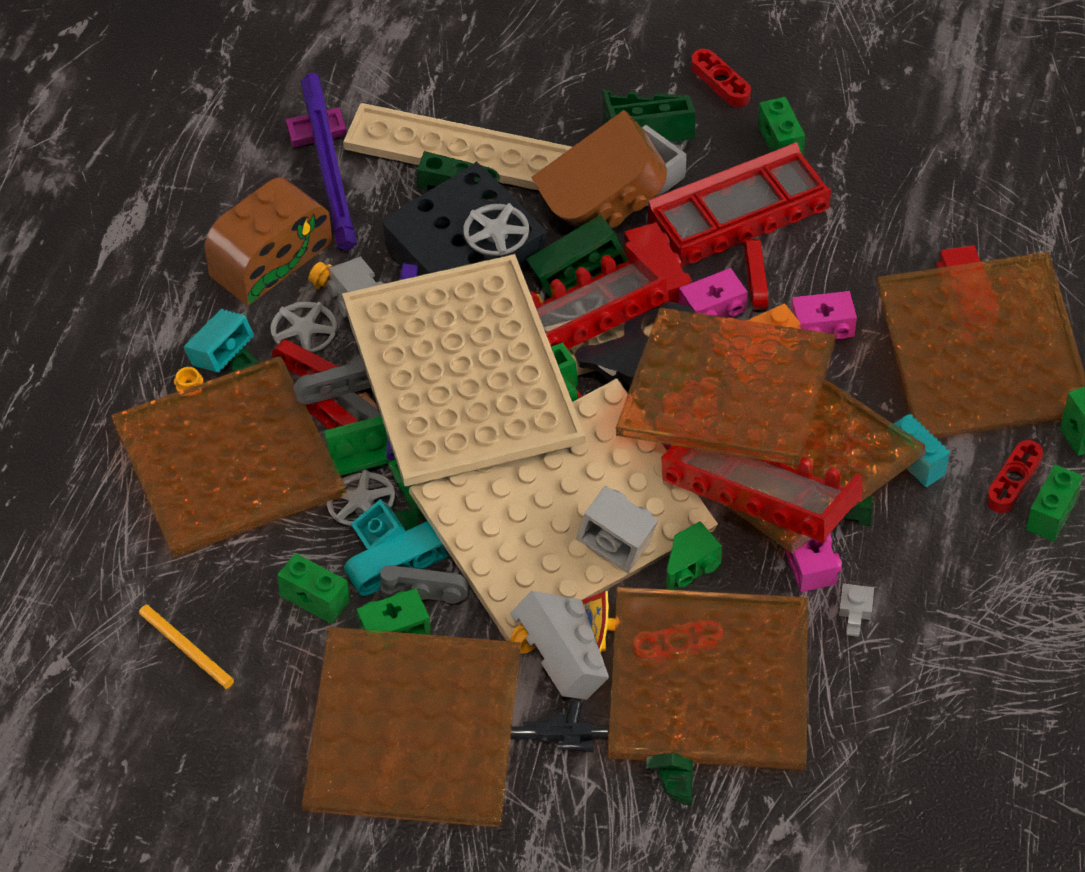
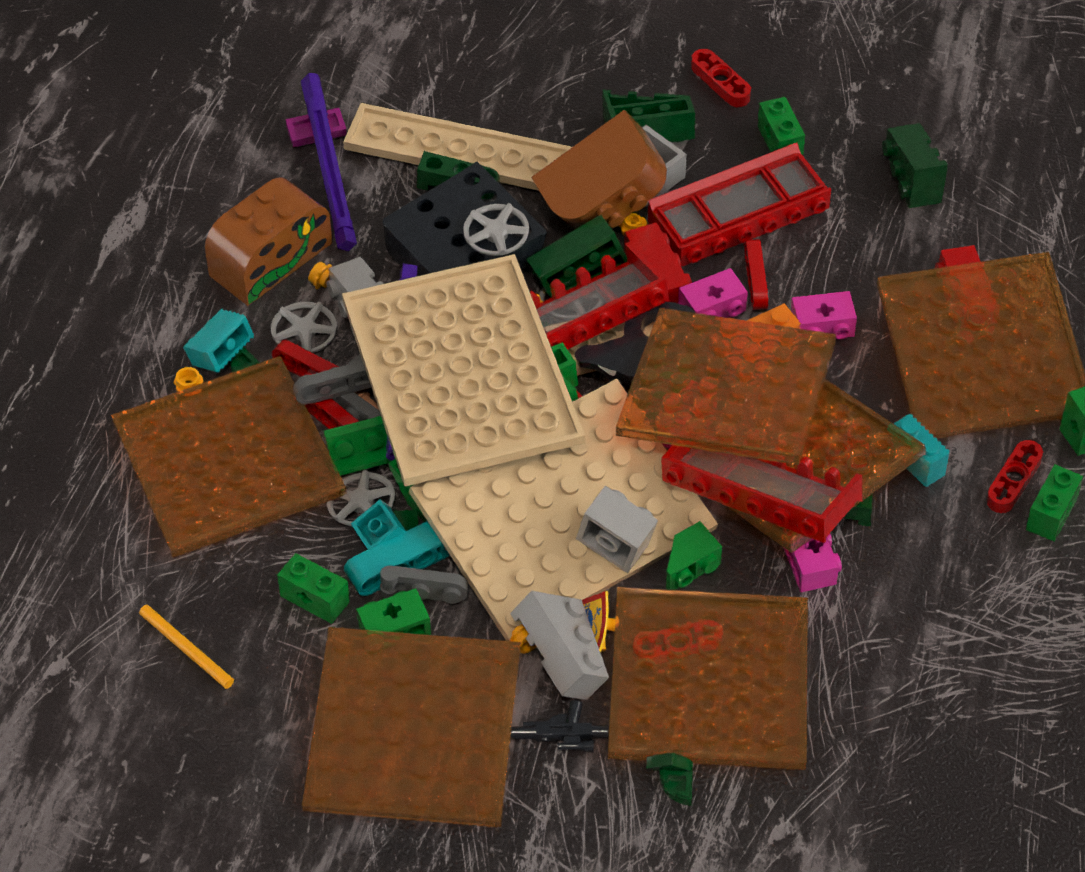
light grey plate [839,583,874,637] -> none
none -> light orange plate [619,213,647,236]
none -> dark green wedge [882,123,948,208]

